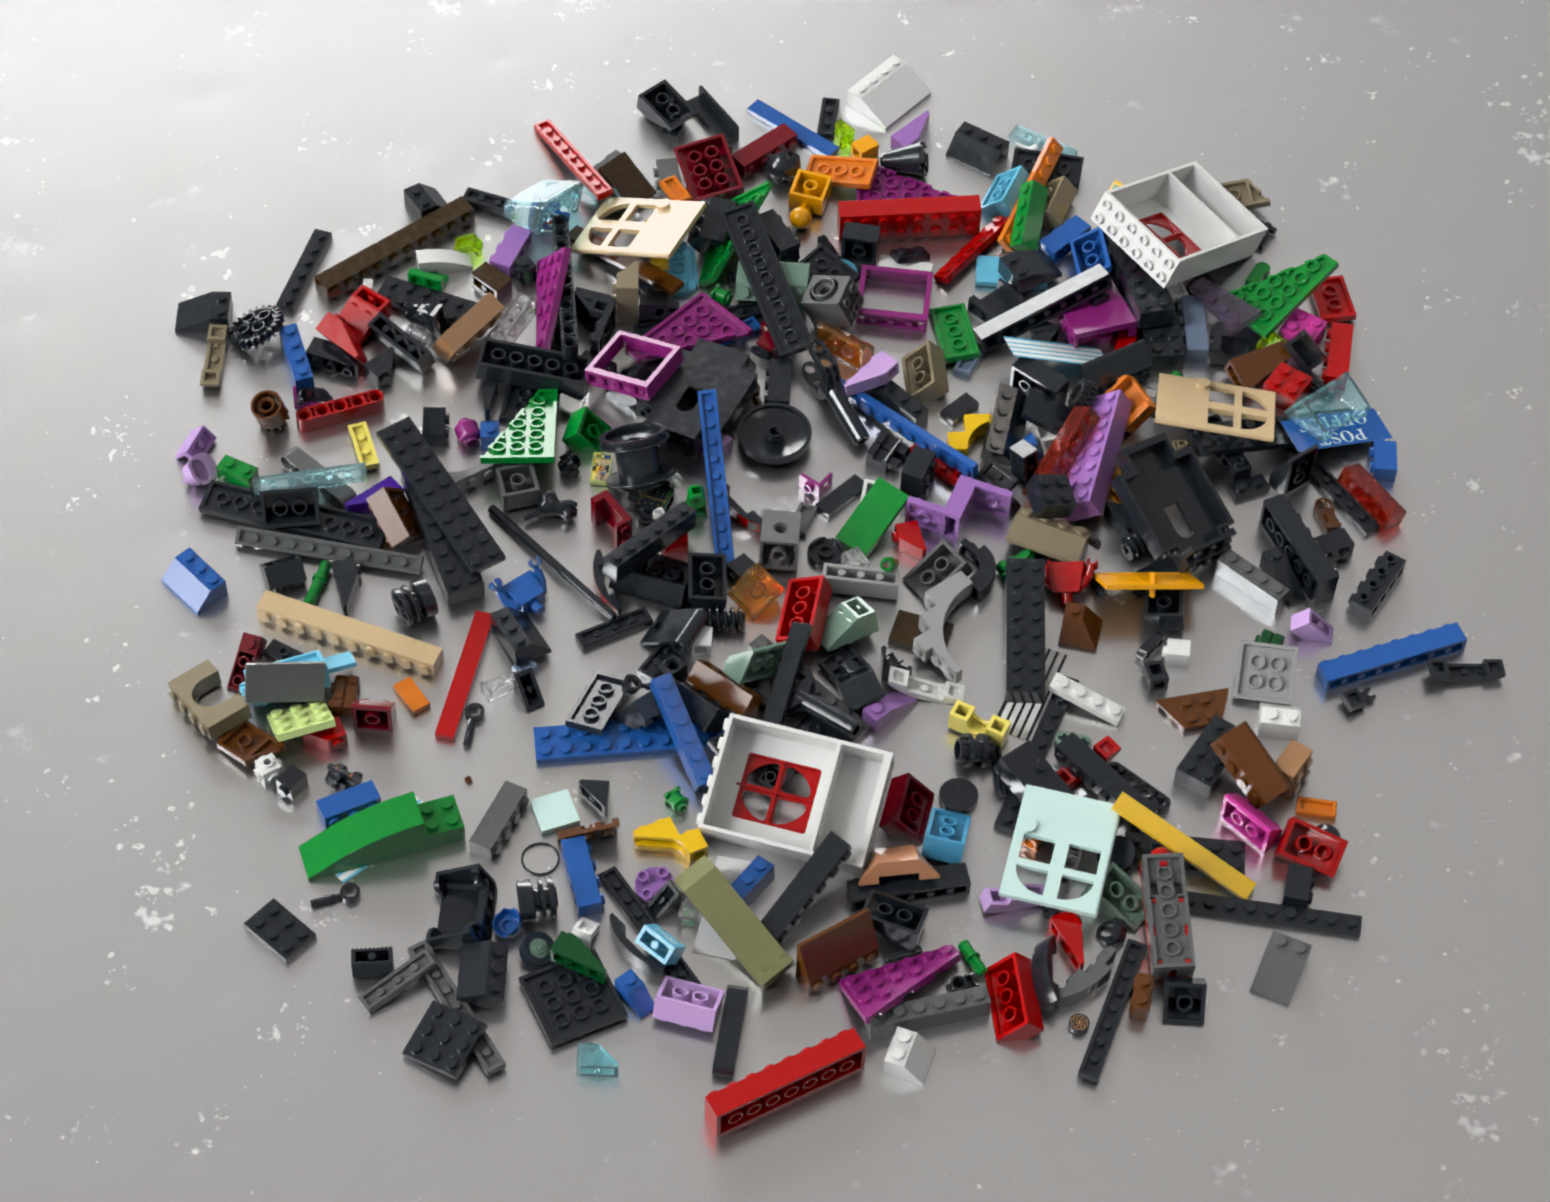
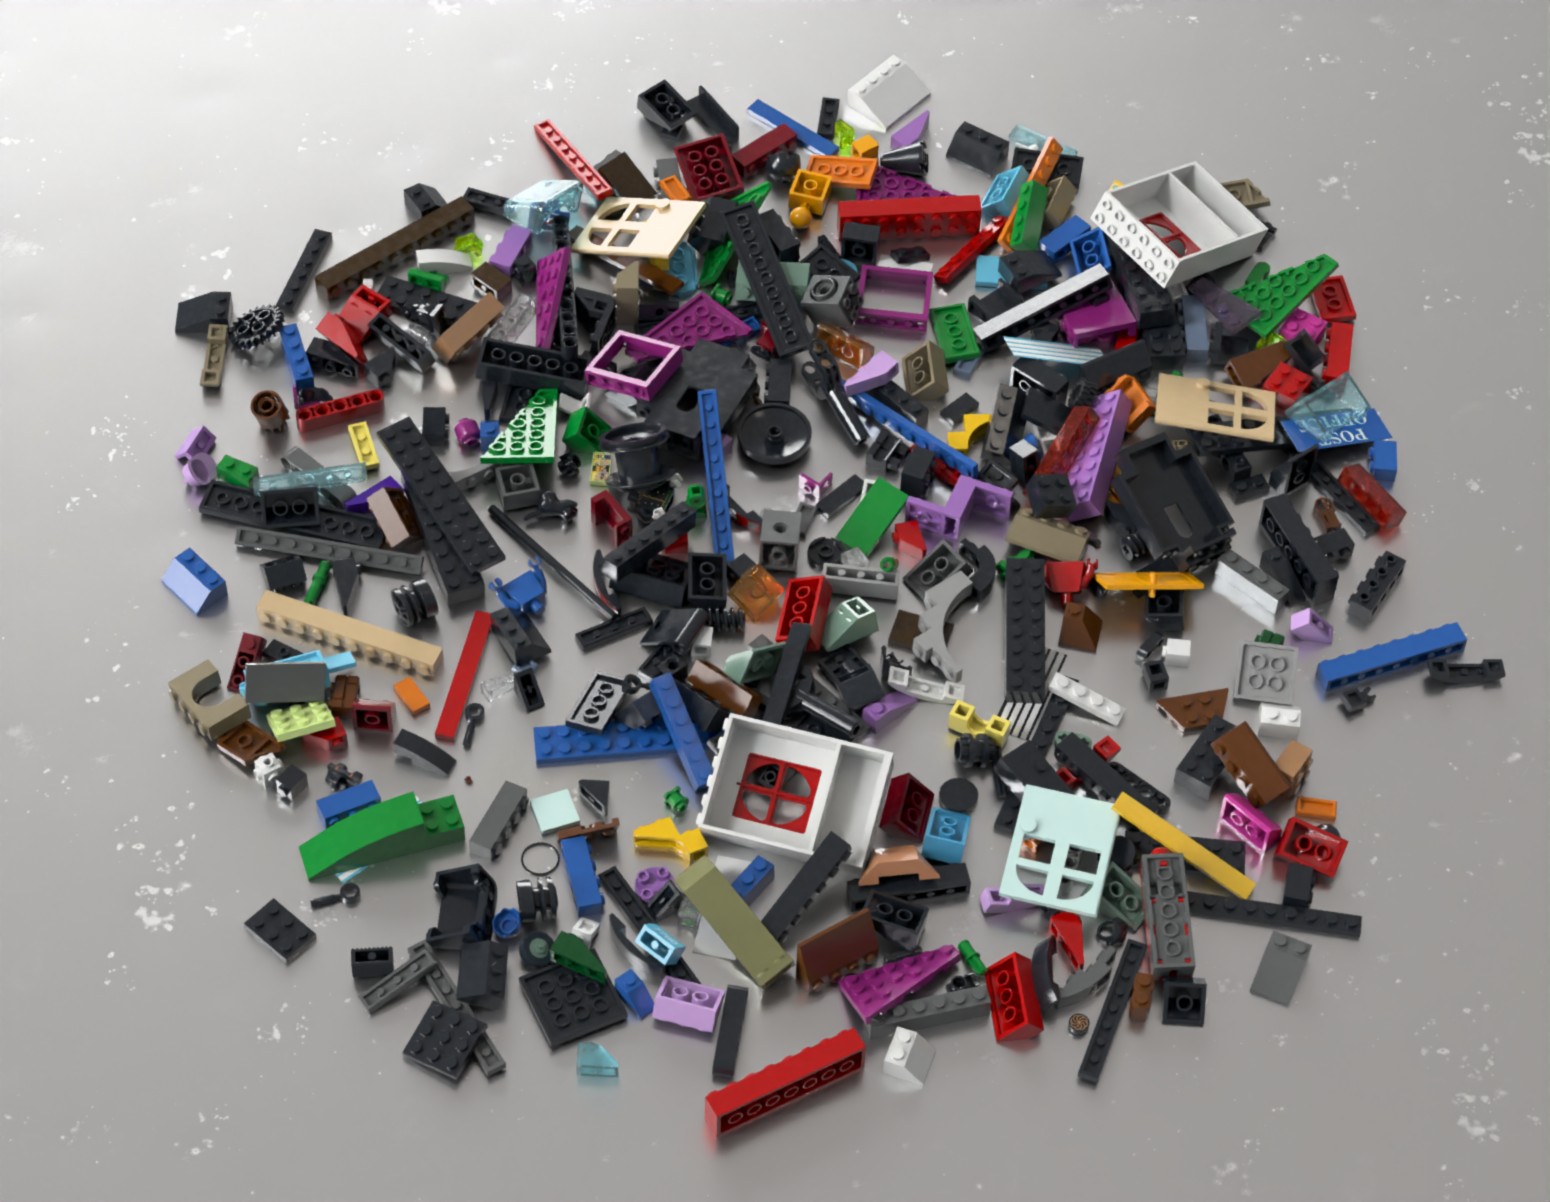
none -> black slope [393,729,457,777]

